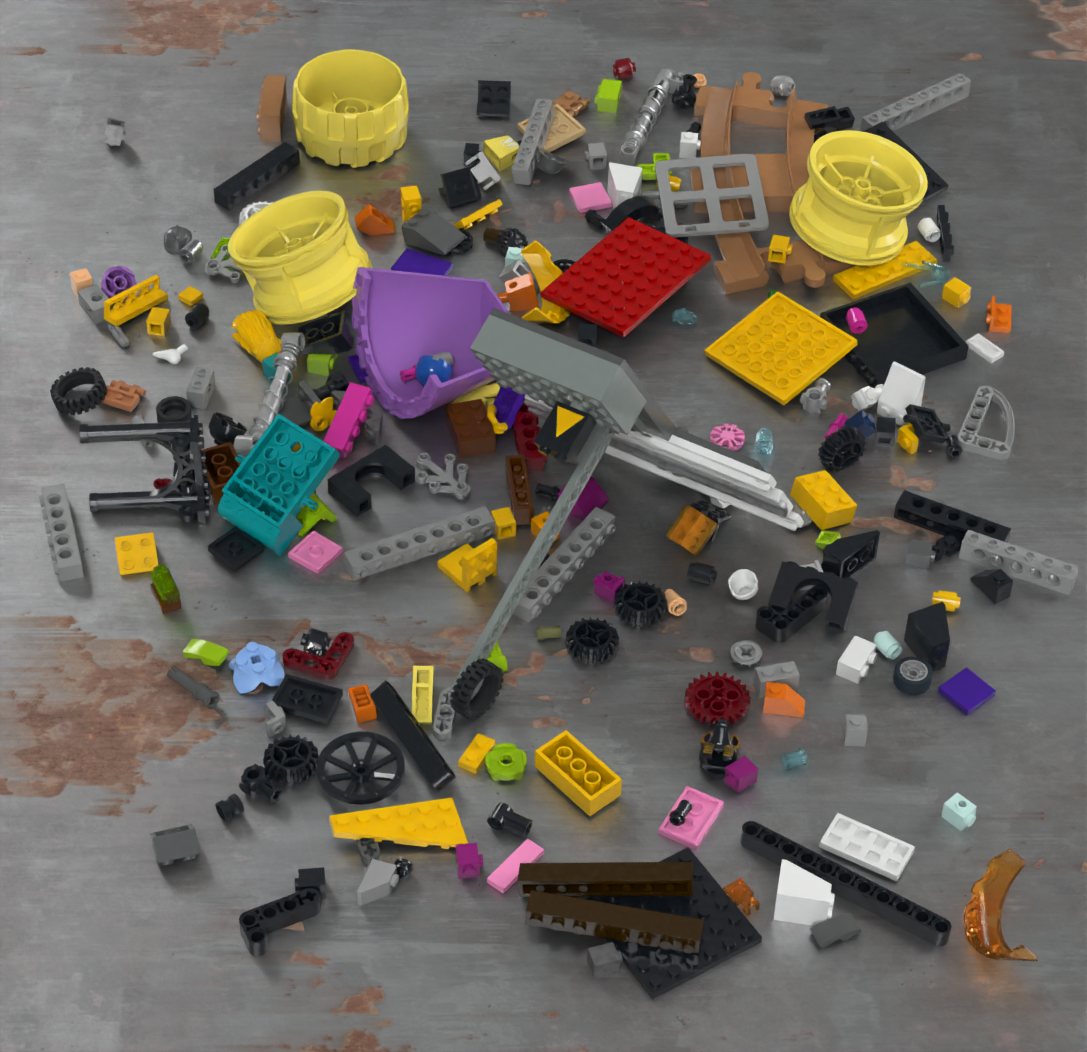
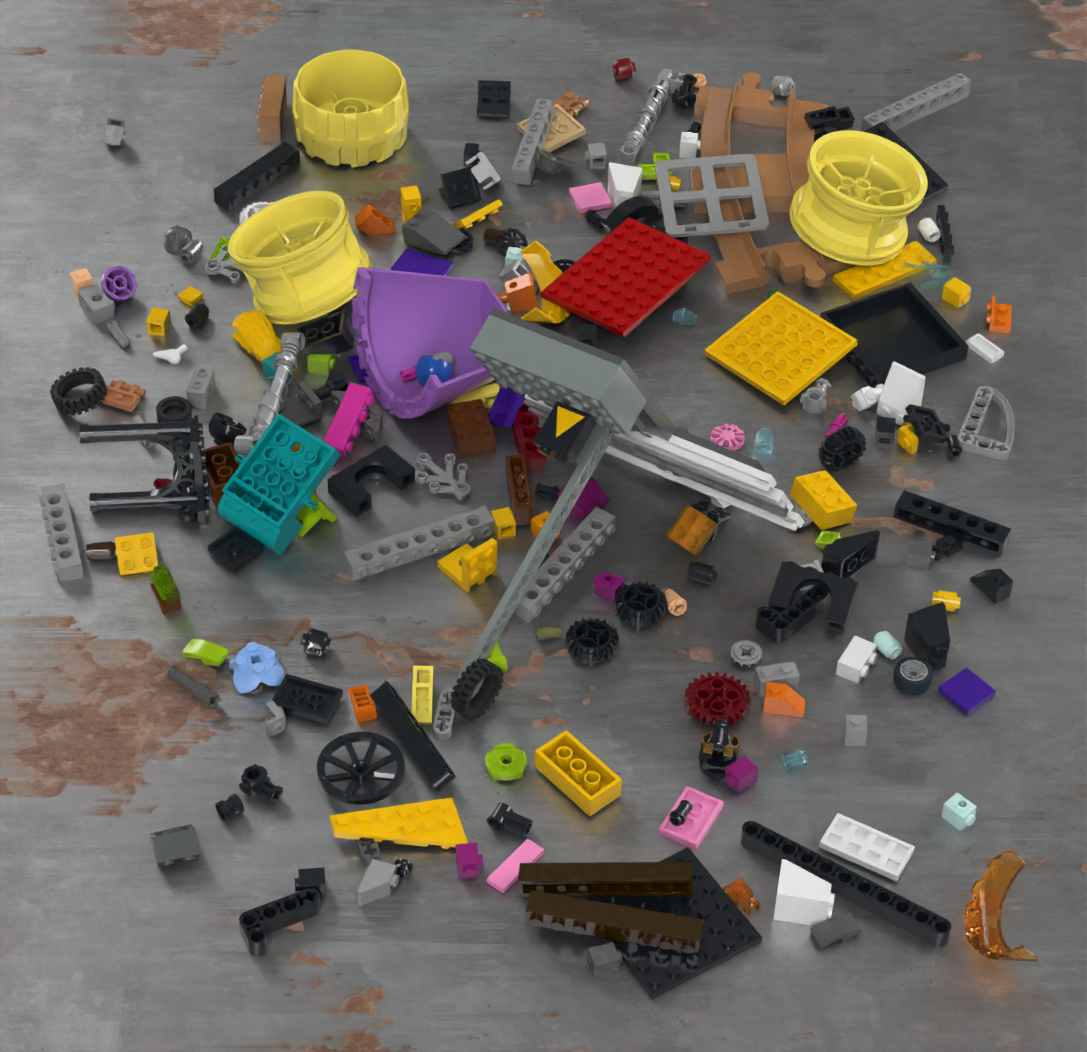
yellow fence [104,275,168,327] -> none
black gear [263,734,319,786] -> none
dark red beam [282,632,354,680] -> none
bright pink tile [288,531,343,574] -> none
yellow plate [310,397,337,431] -> none
yellow plate [458,733,496,774] -> none
light yellow torso [484,135,522,171] -> none
yellow piece [487,404,508,434] -> none
lime brick [595,79,622,113] -> none
white hair [728,569,759,600] -> none
yellow brick [768,234,793,264] -> none
dark blue brick [845,410,876,439] -> none
dark pink brick [846,308,868,334] -> none
light grey brick [959,530,1079,596] -> none
none -> dark brown piece [86,541,116,560]

